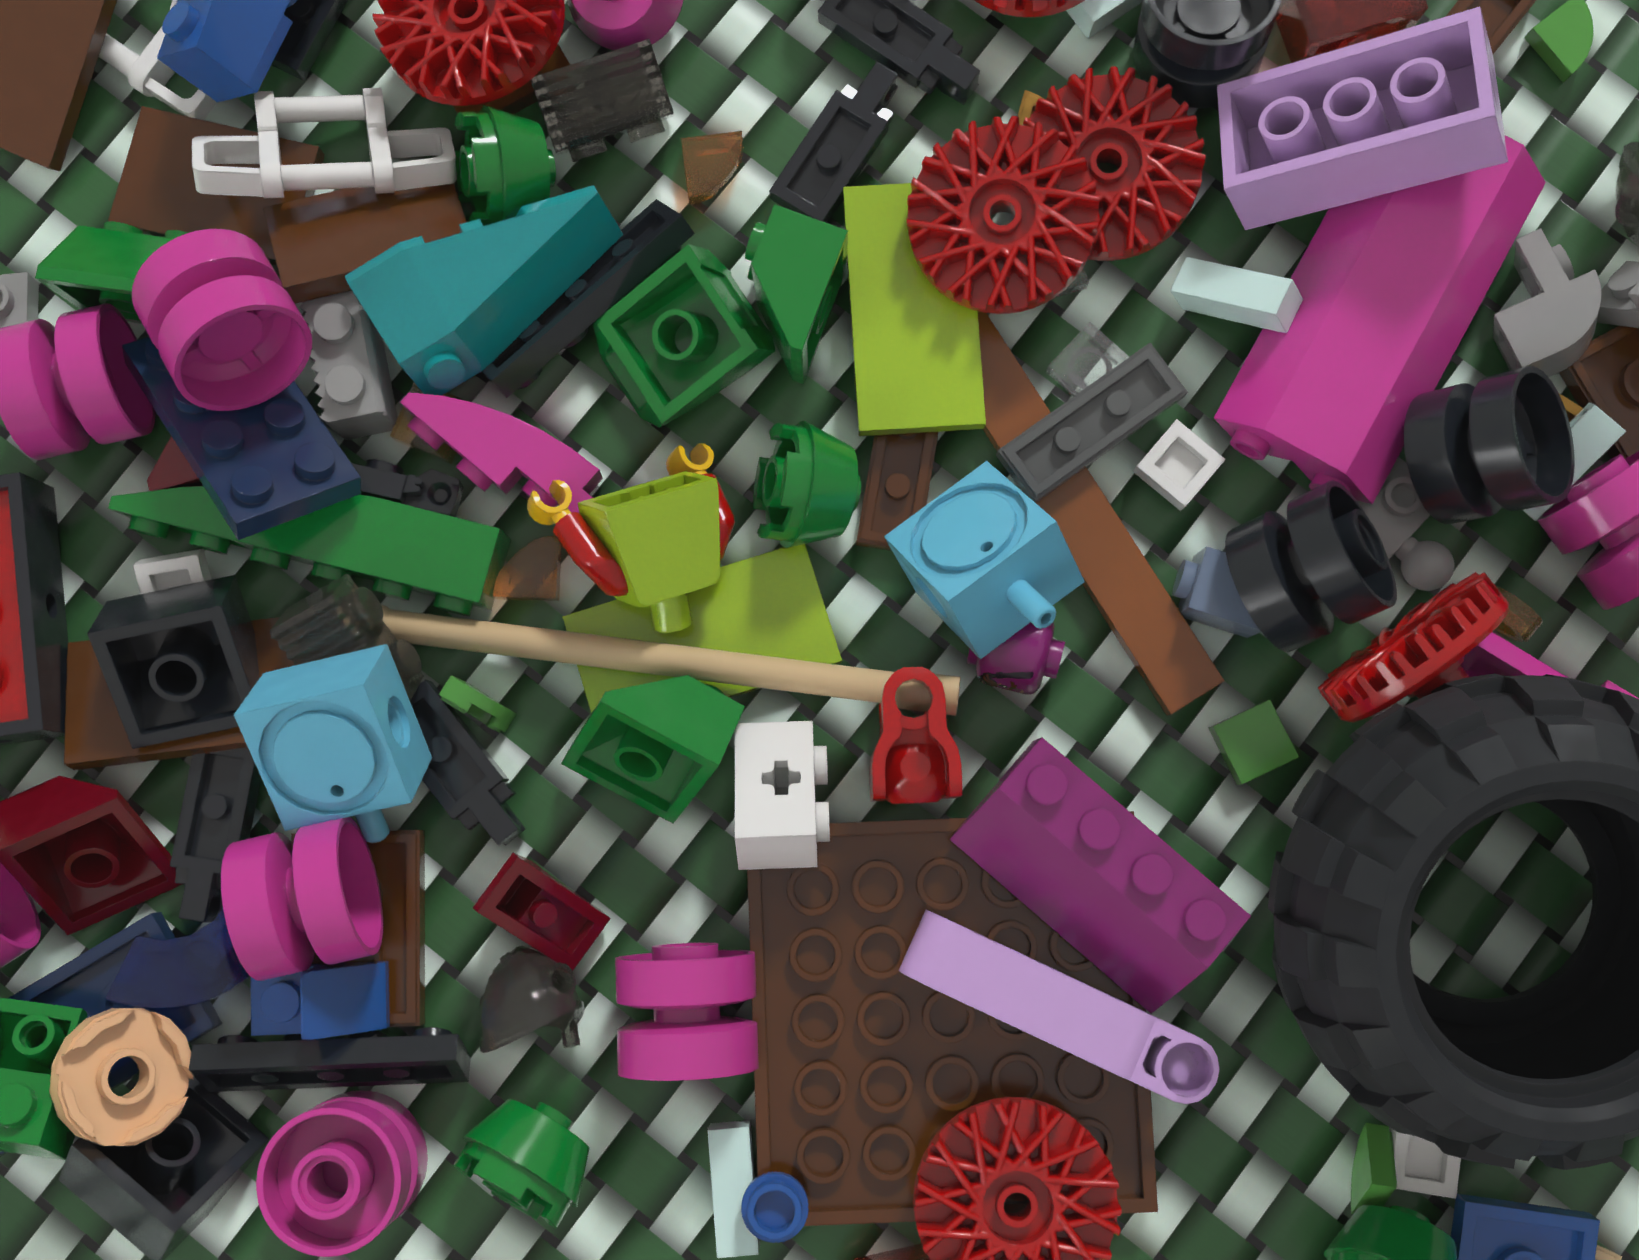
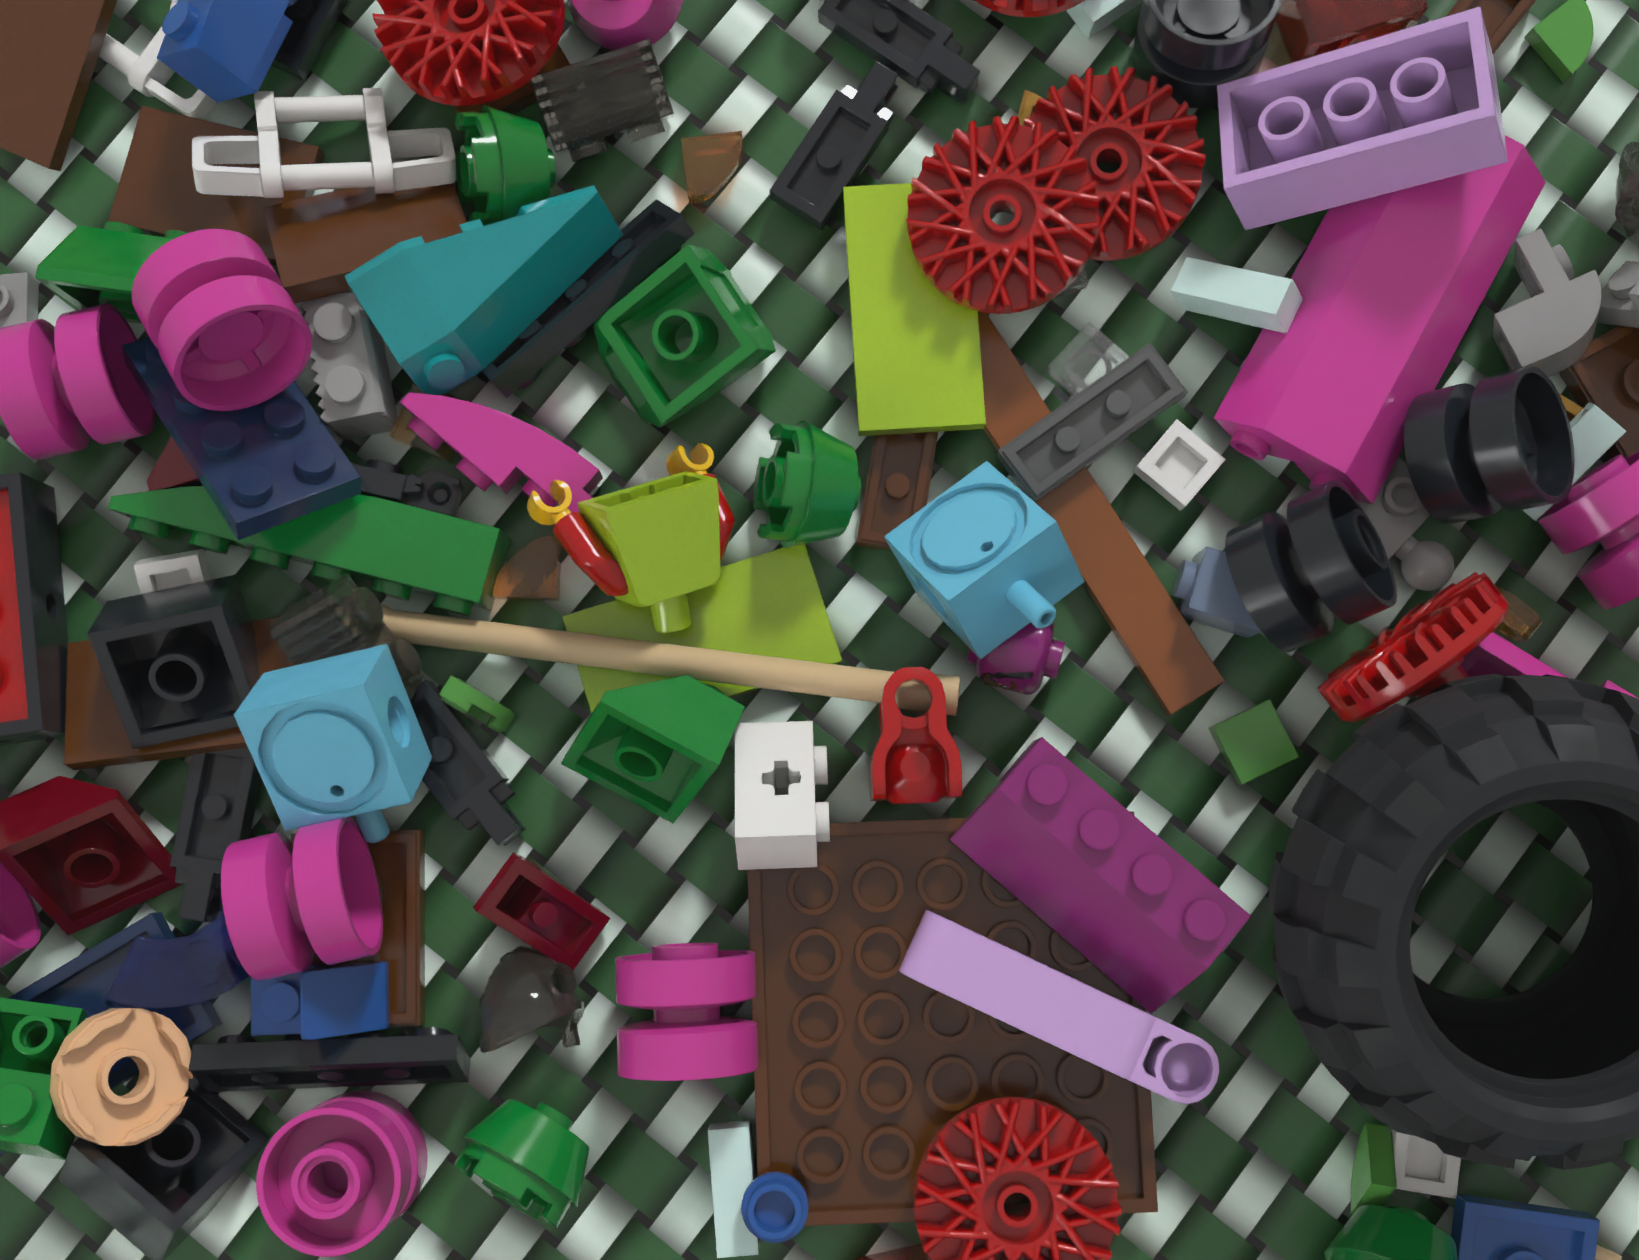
green slope [745,204,848,384] -> none

